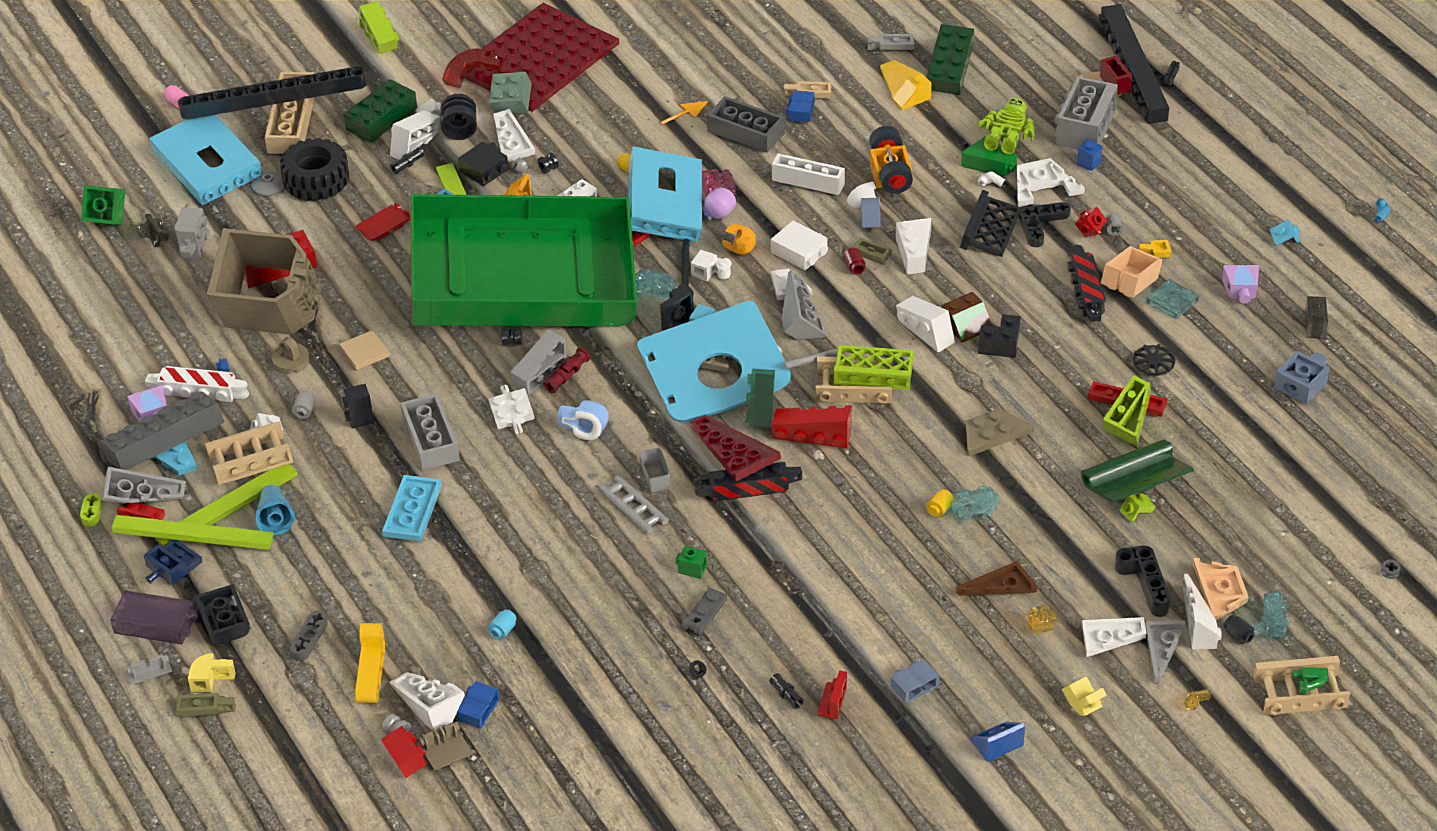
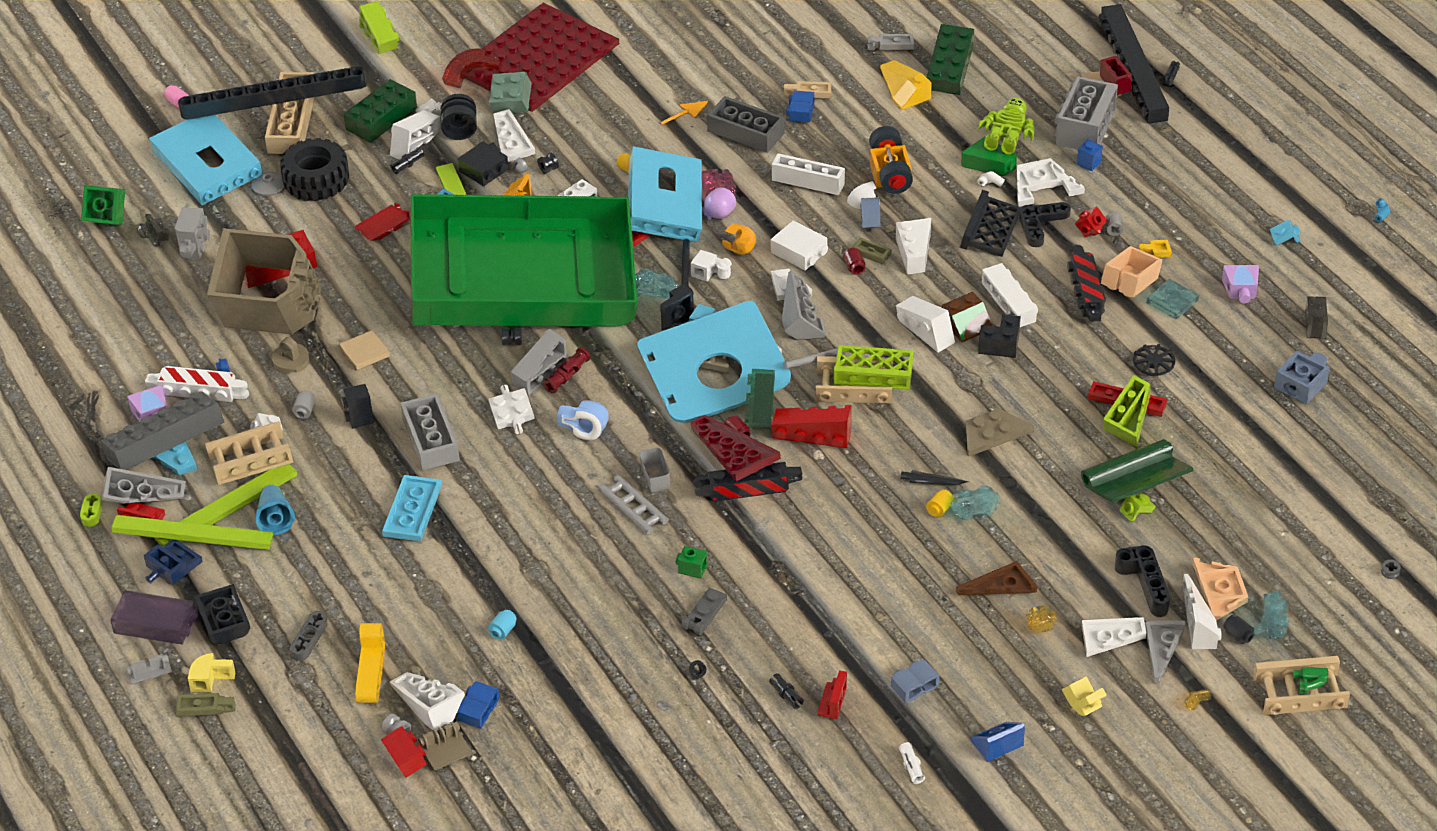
none -> dark red brick [724,415,751,437]
none -> white pin [899,742,925,784]
none -> black bar [901,470,969,485]
none -> white brick [982,263,1038,327]

